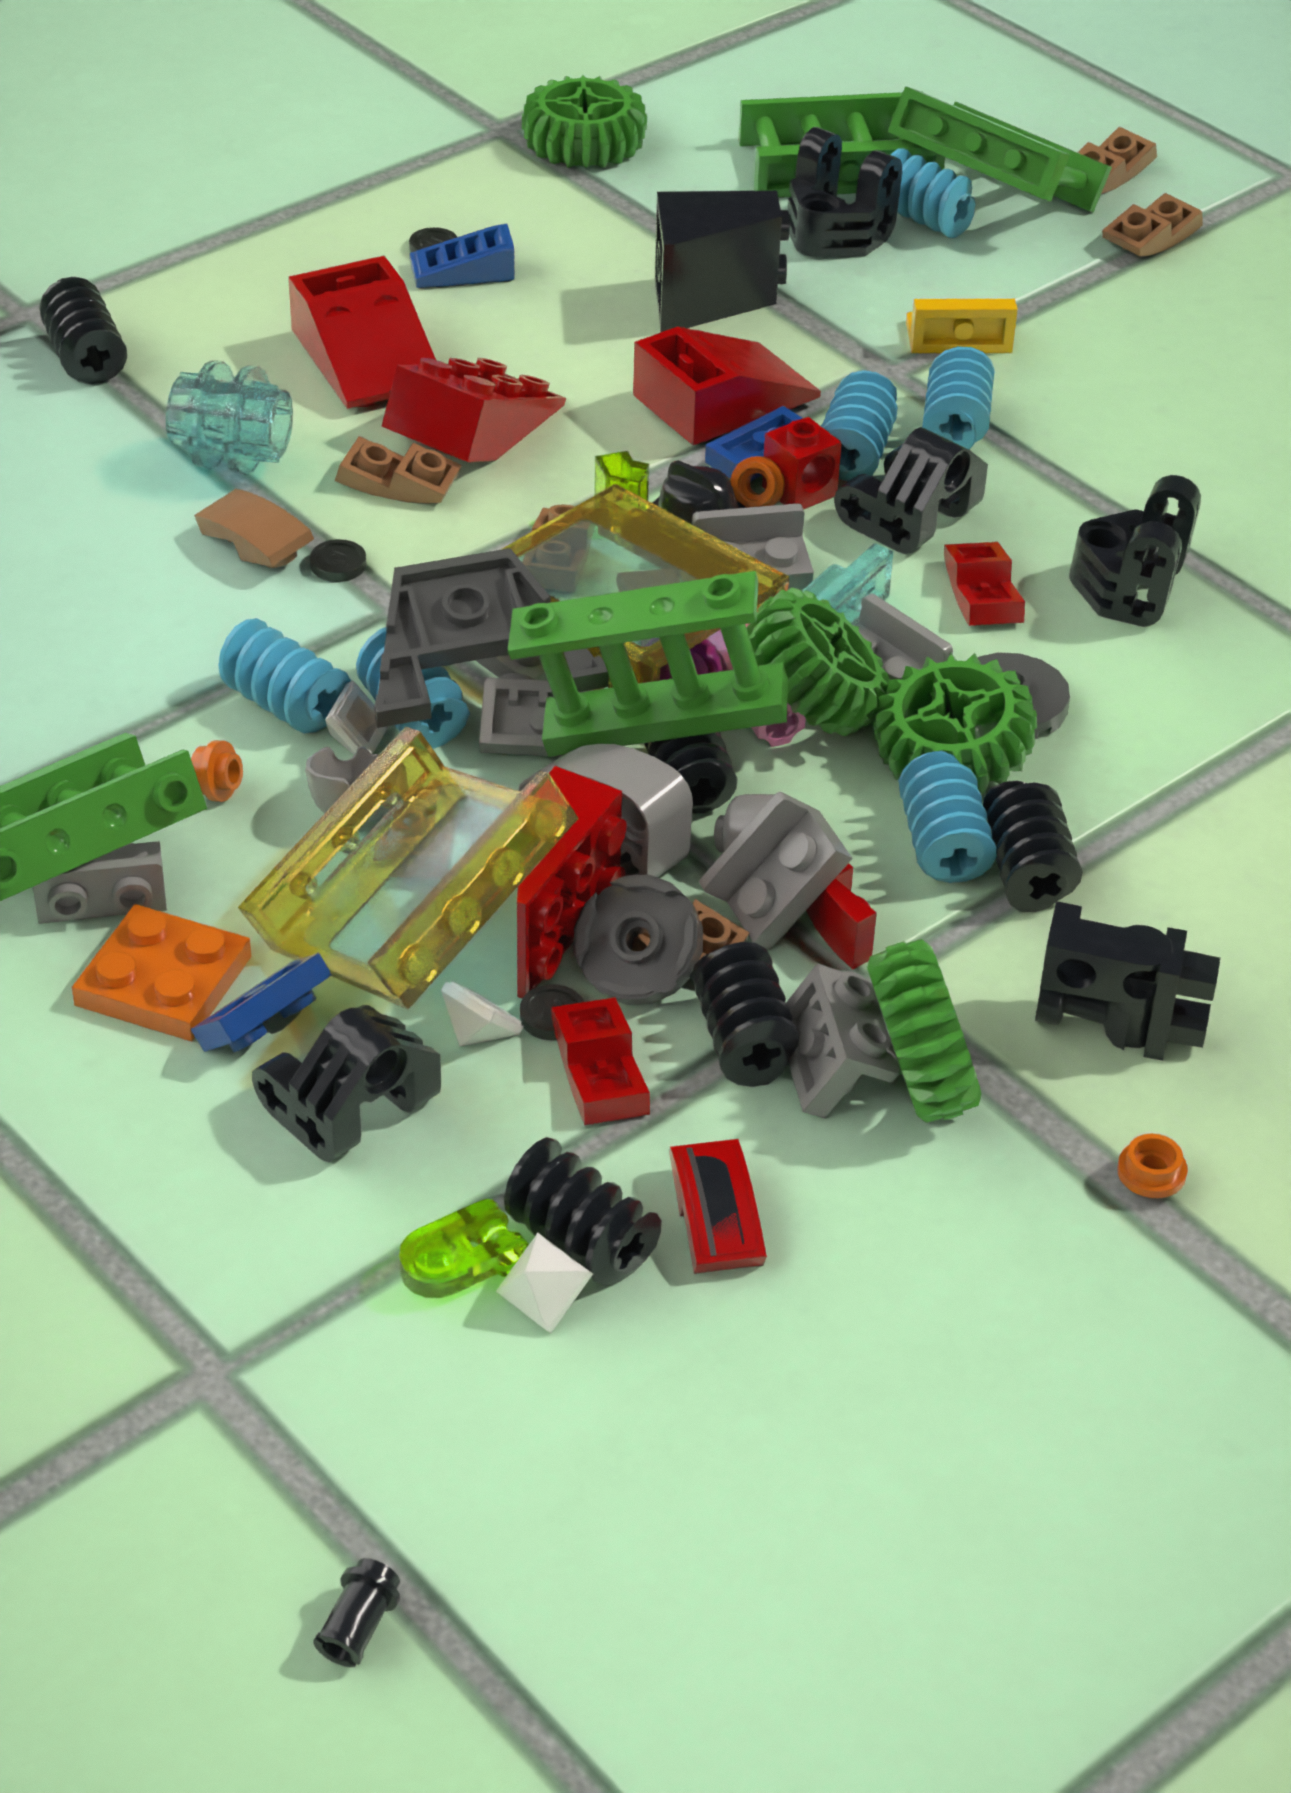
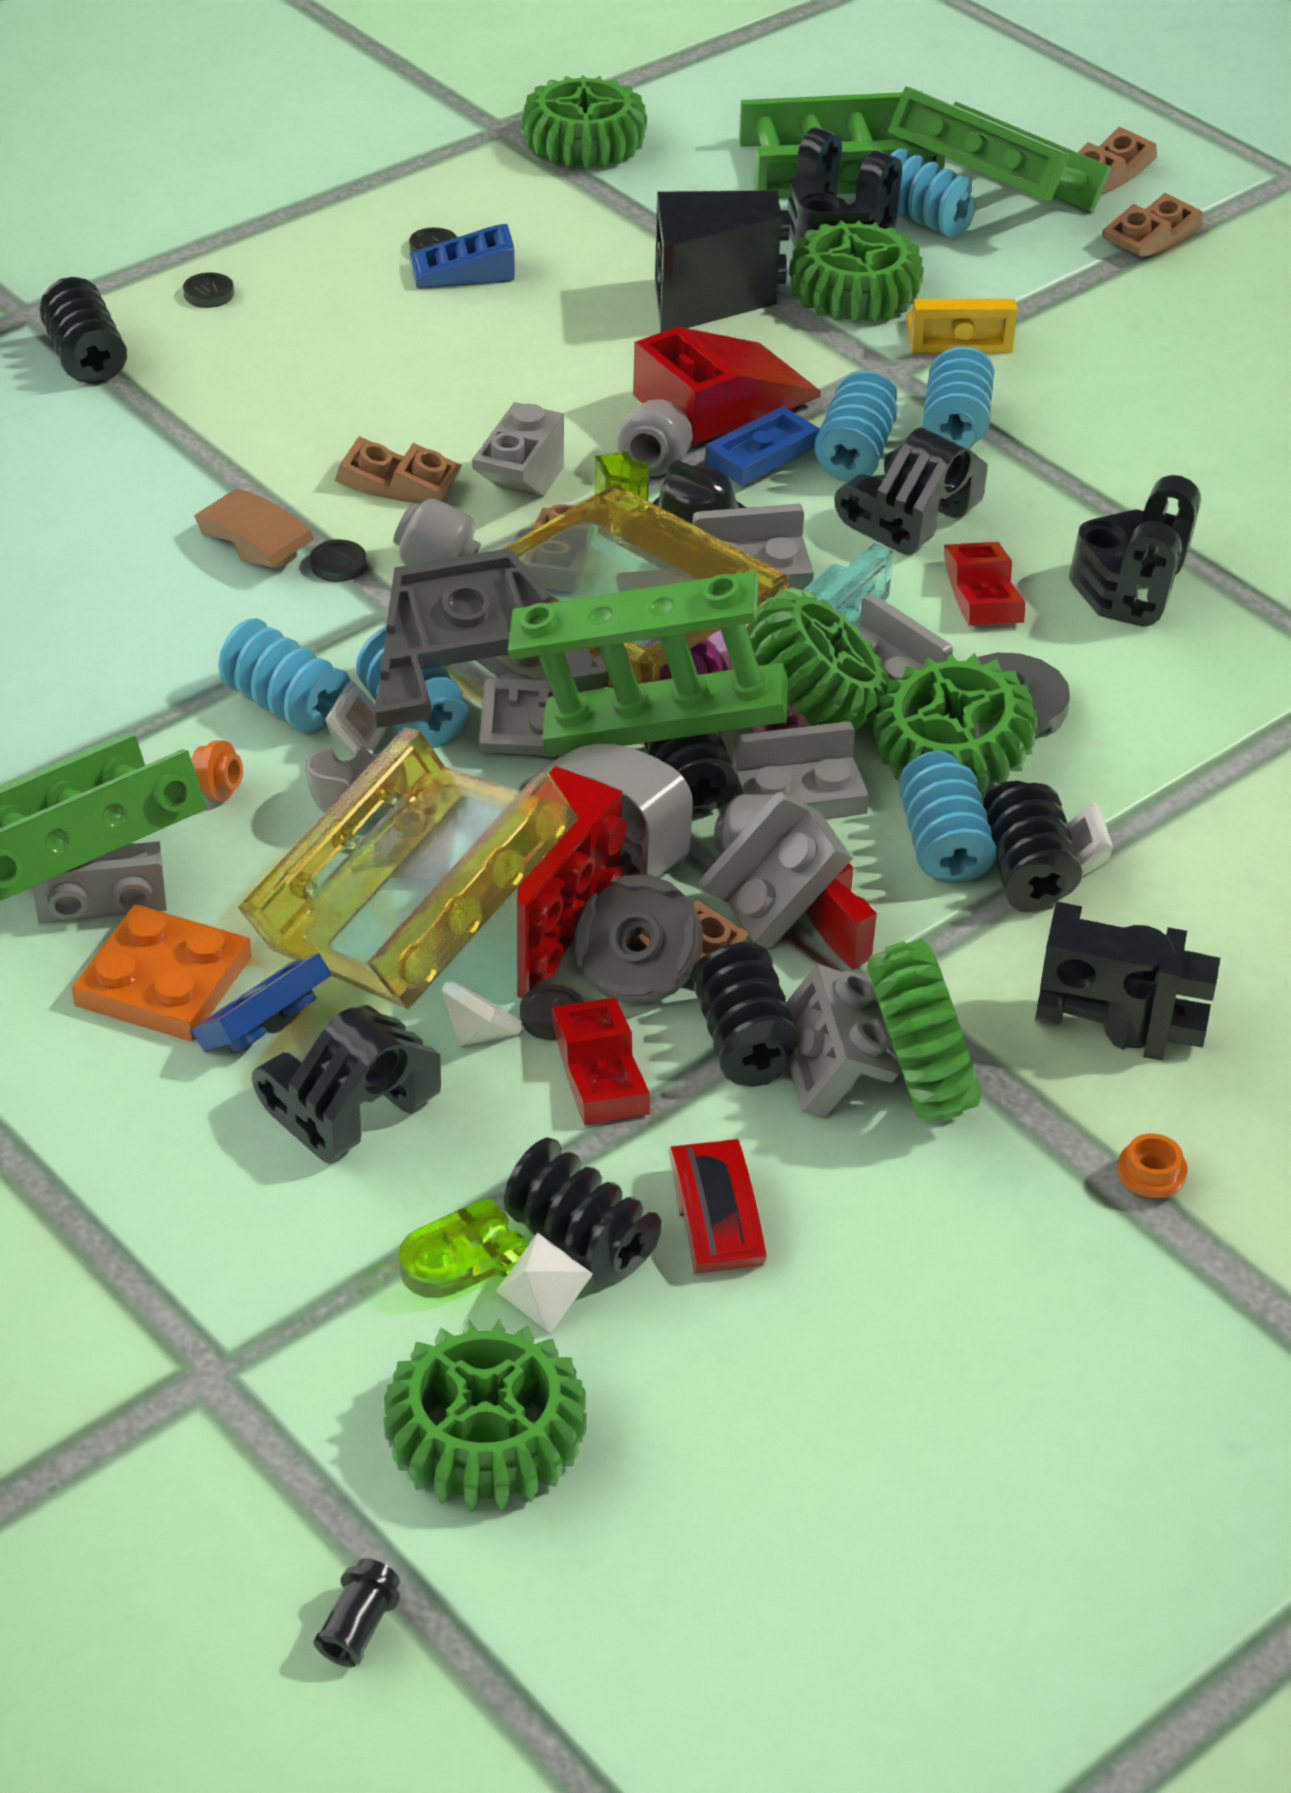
clear light blue piece [165,360,293,475] -> none
red slope [288,255,436,409] -> none
red slope [381,358,566,462] -> none
orange plate [730,456,785,508] -> none
red brick [762,416,841,510] -> none
none -> pearl dark grey piece [183,272,234,308]
none -> bright green gear [384,1319,587,1512]
none -> light grey head [393,498,481,565]
none -> light grey slope [472,402,564,496]
none -> light grey head [617,399,693,477]
none -> light grey bracket [733,722,869,819]
none -> bright green gear [789,220,924,323]
none -> white slope [1067,802,1113,877]

